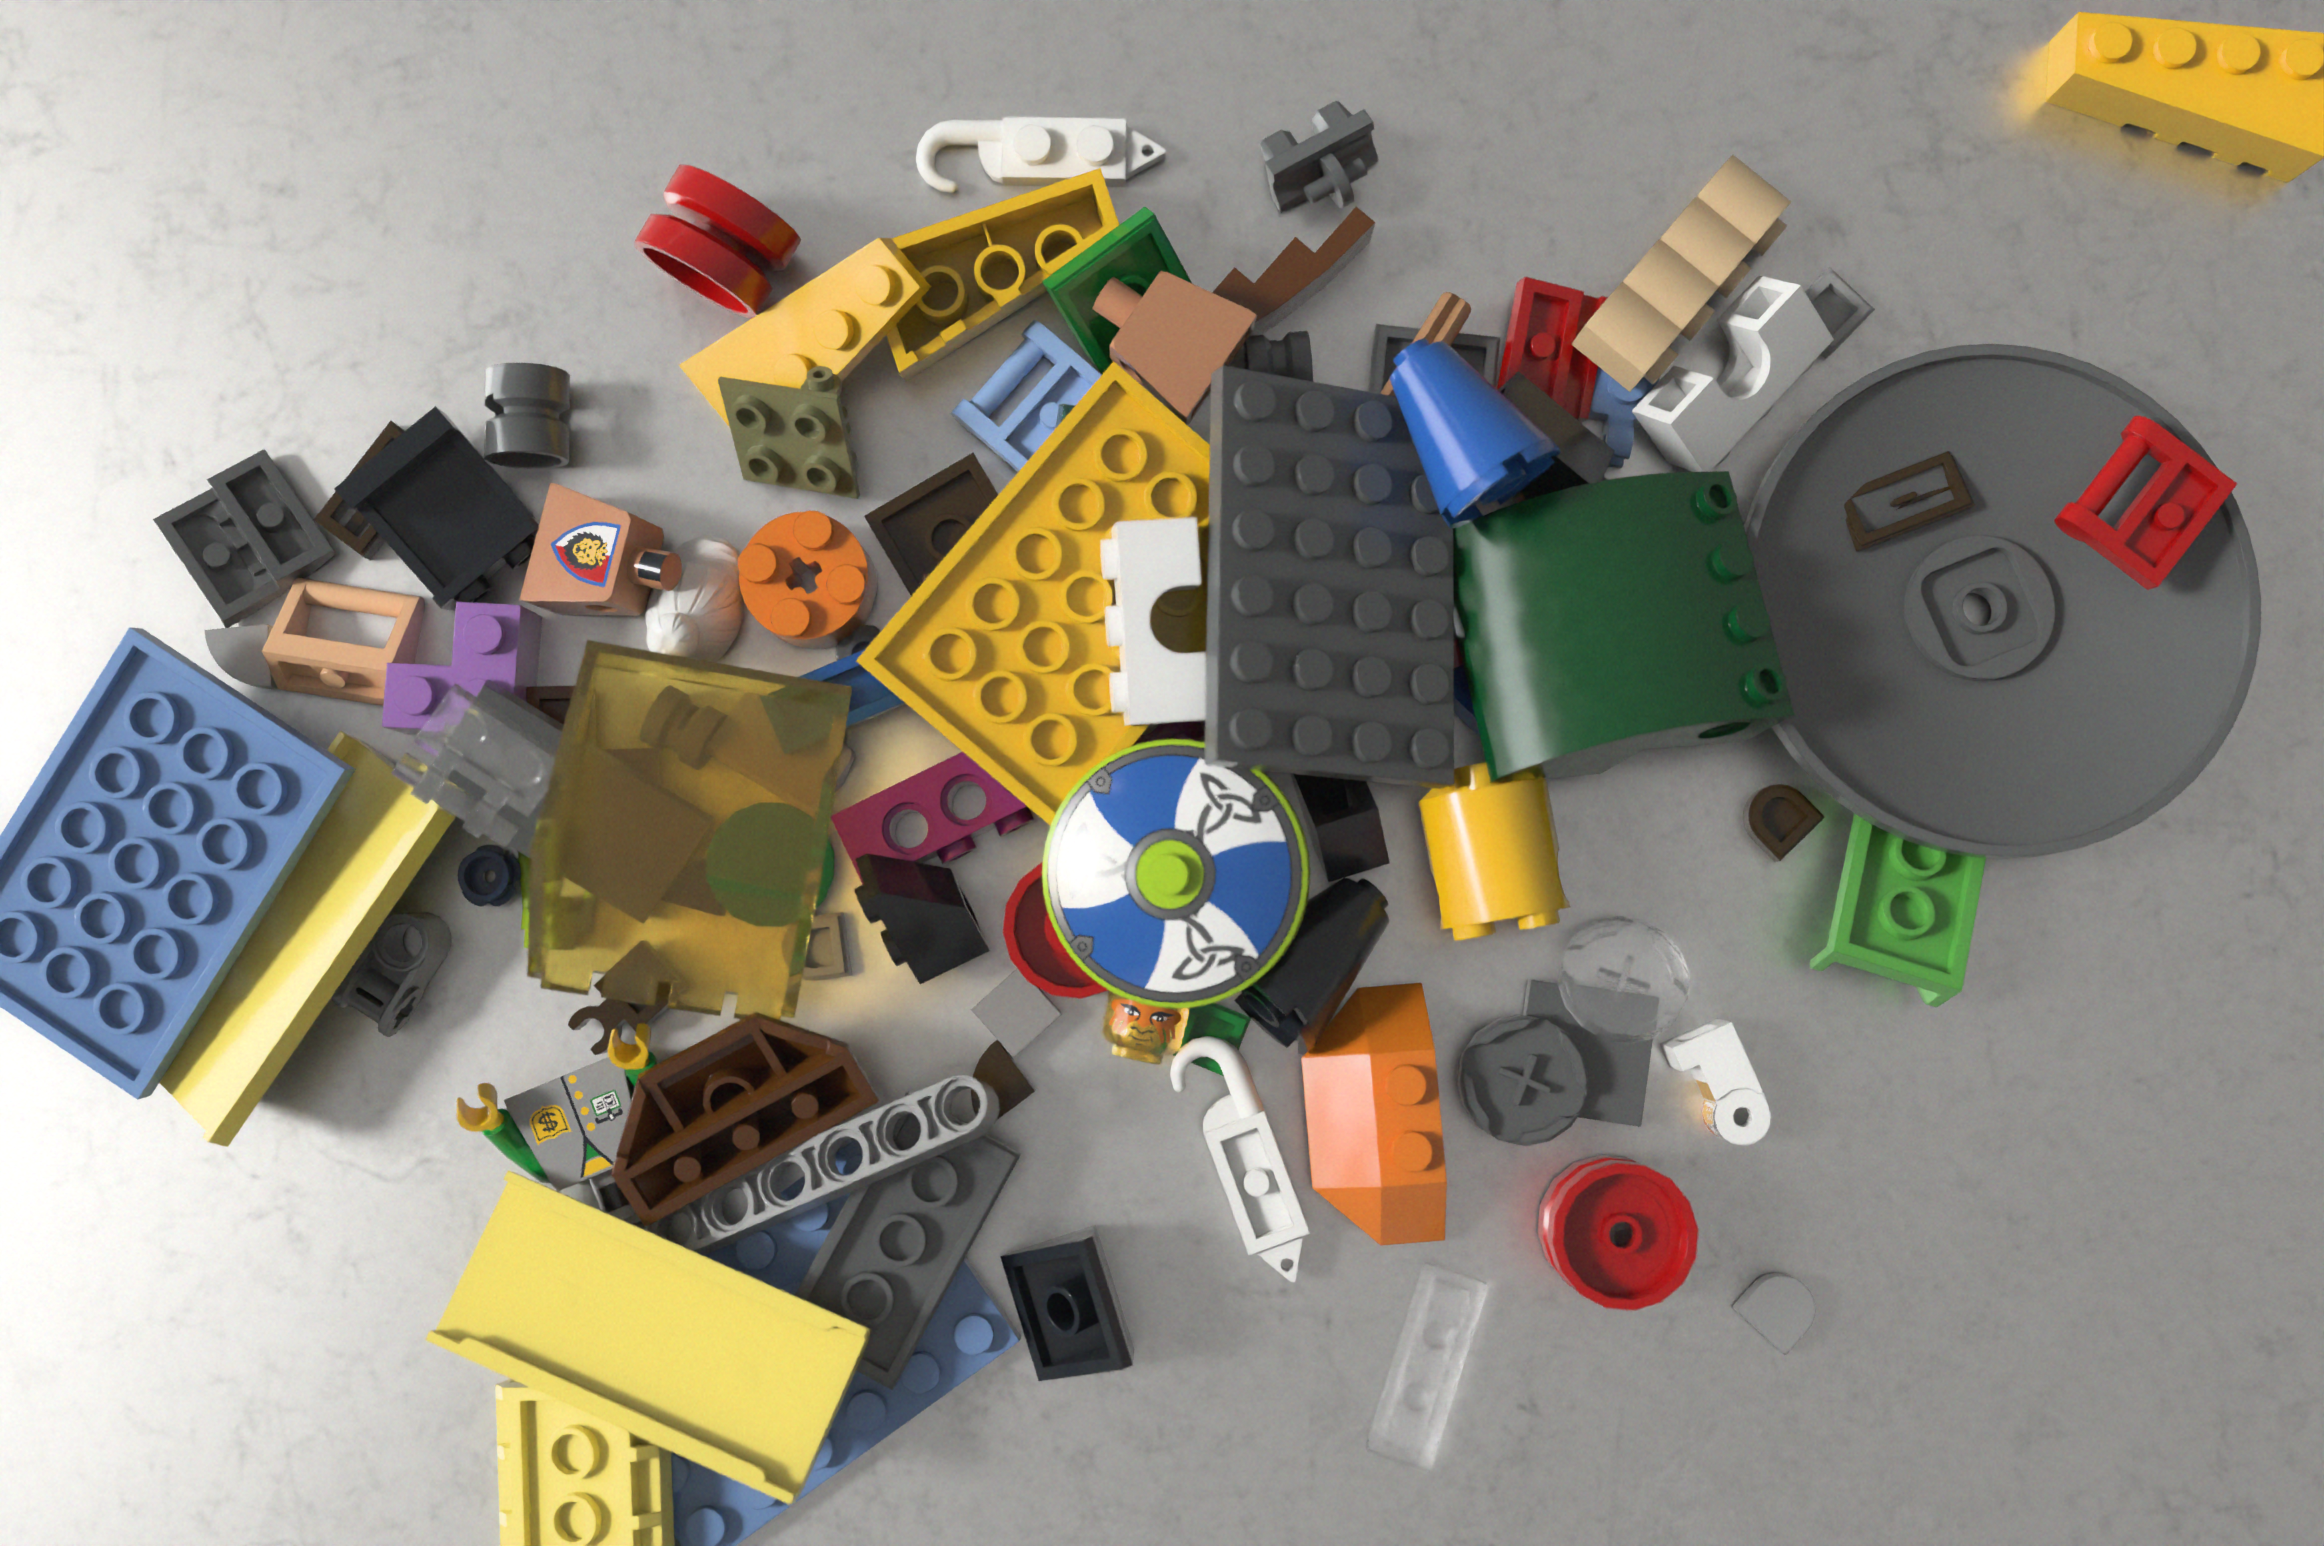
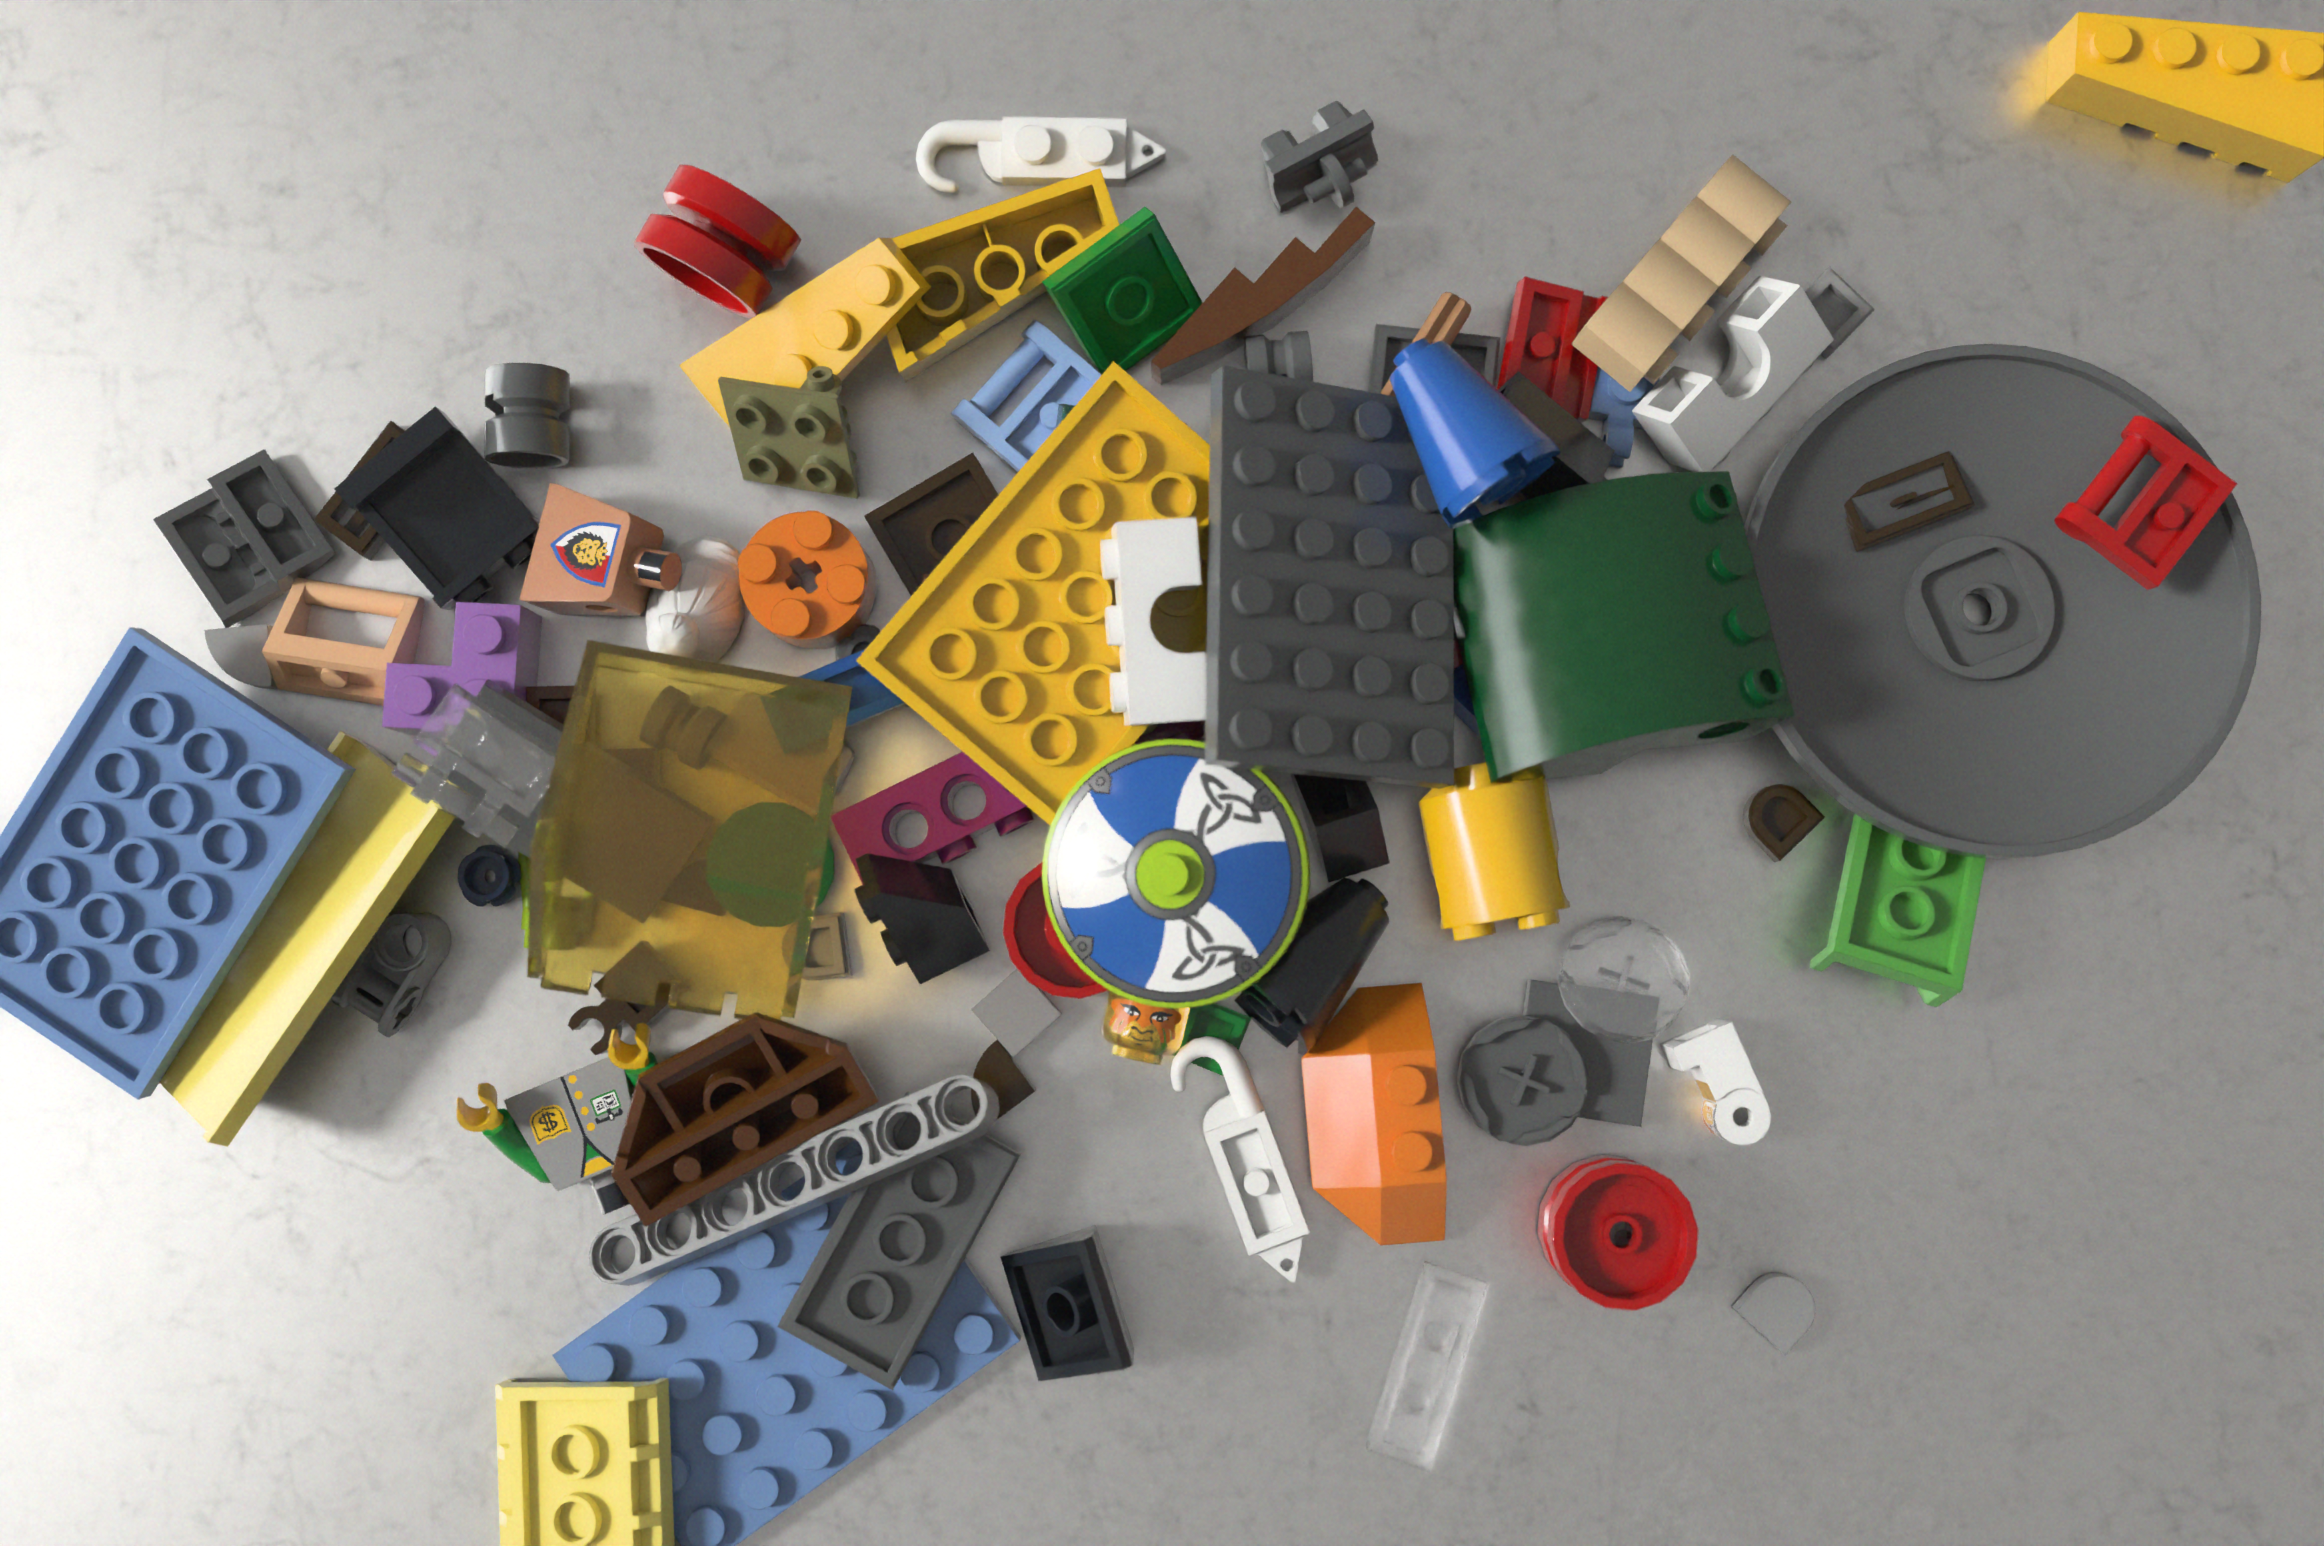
light yellow ladder [425,1170,872,1505] -> none
nougat torso [1092,271,1257,425] -> none

